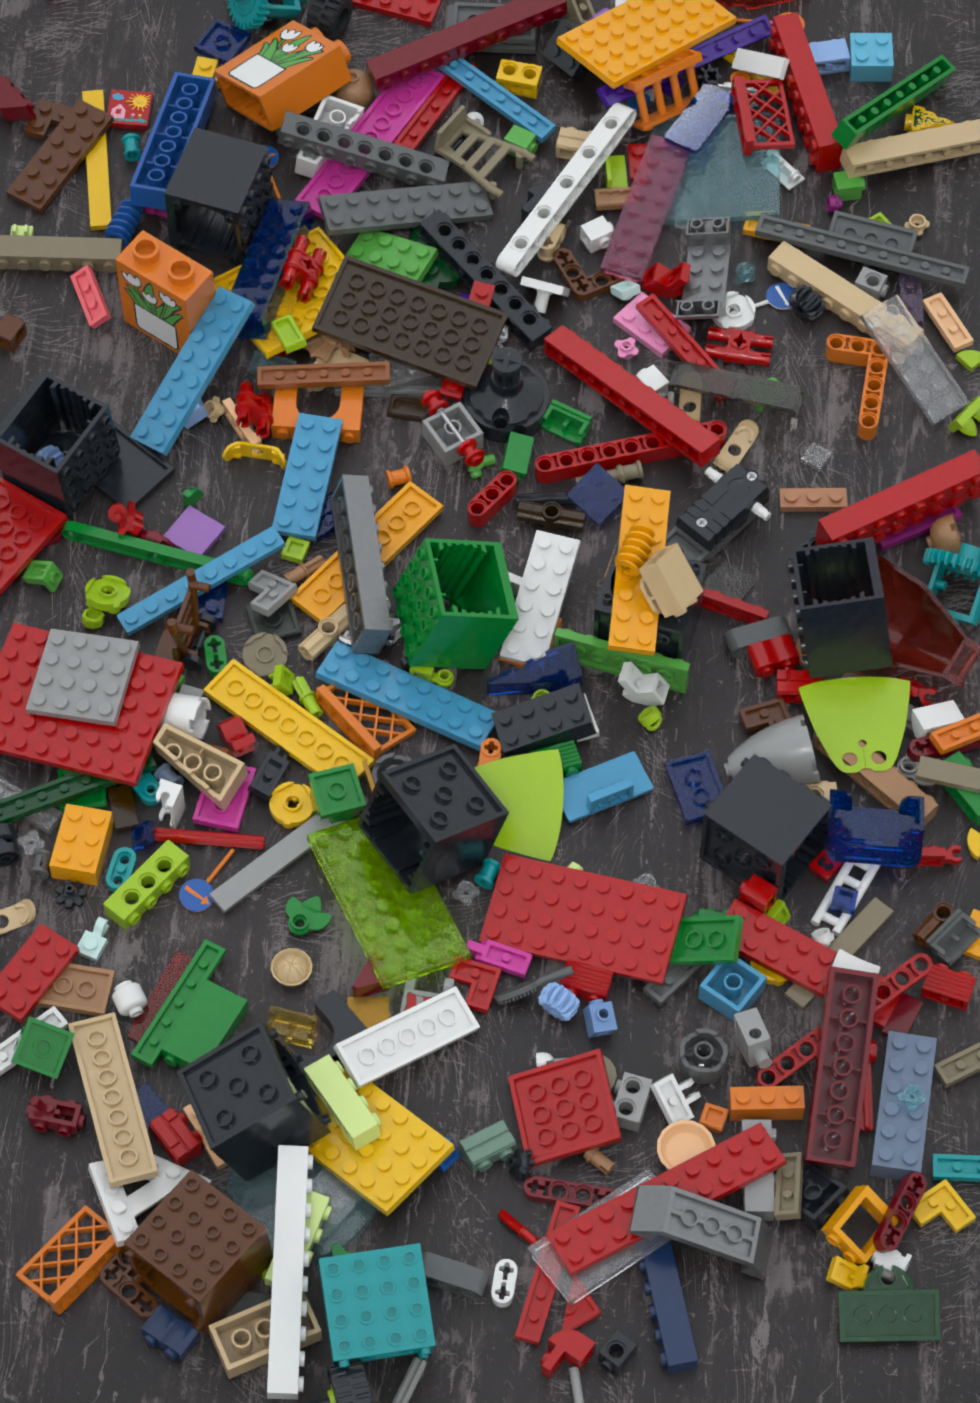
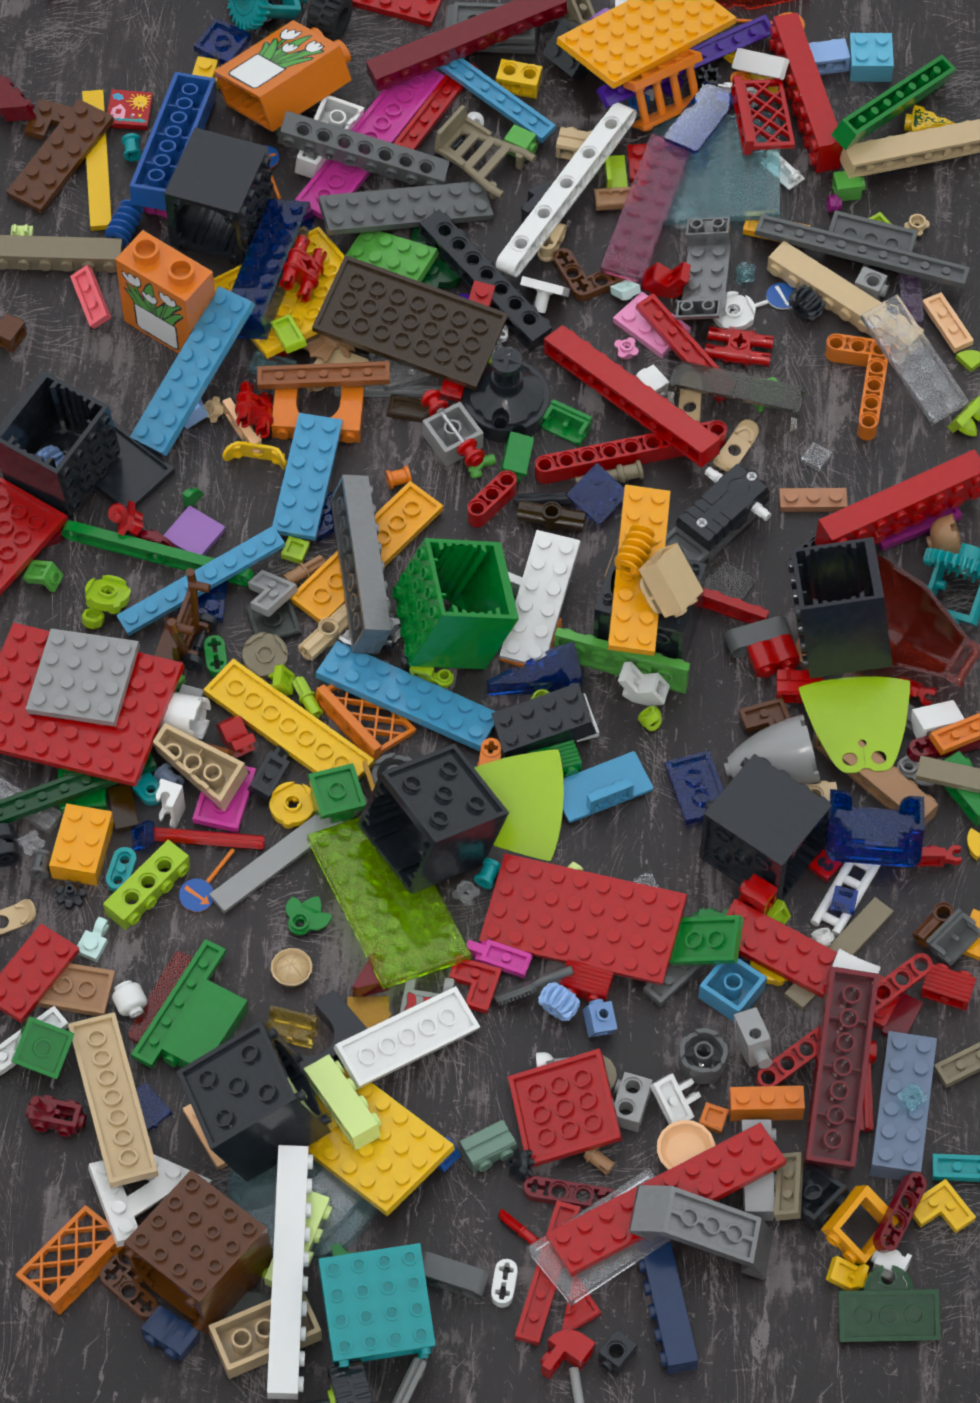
red brick [149,1107,203,1167] -> none
medium nougat cylinder [333,68,374,108] -> none
white brick [580,215,615,253] -> none

